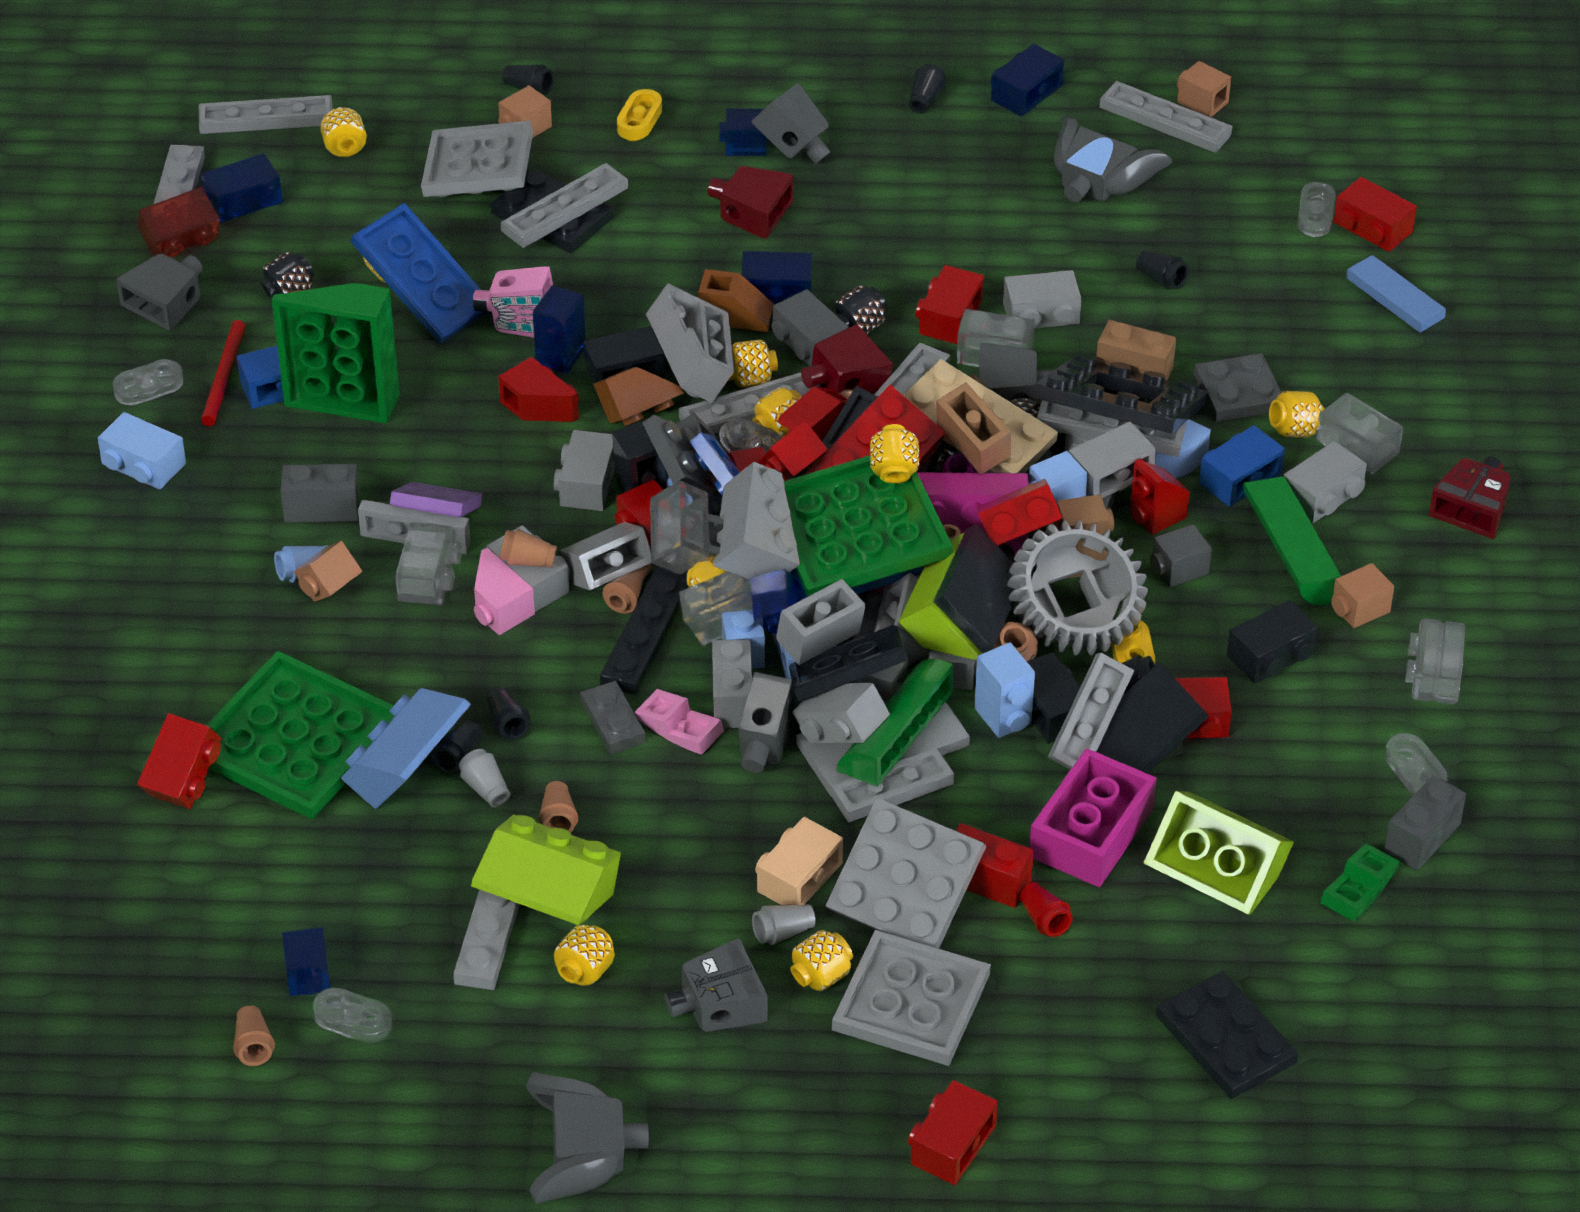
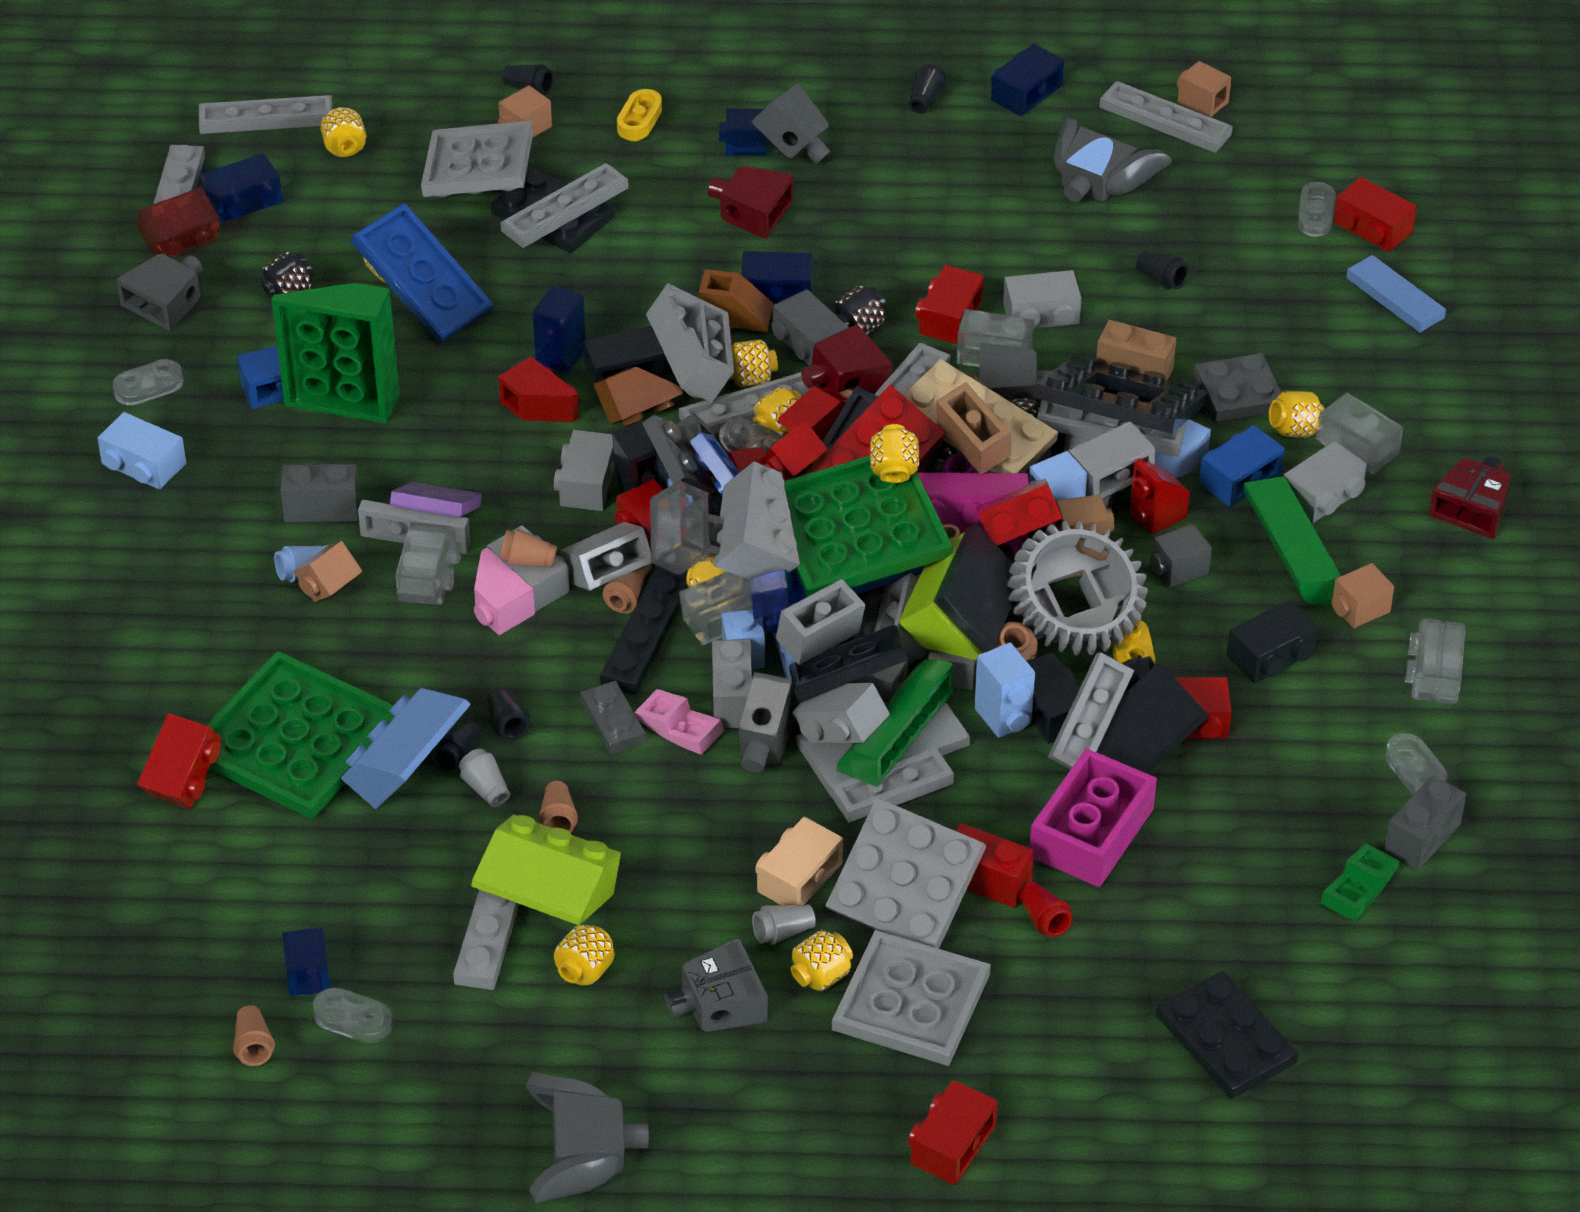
red bar [201,320,246,426] -> none
bright pink torso [473,266,559,340] -> none
lime slope [1144,791,1294,915] -> none

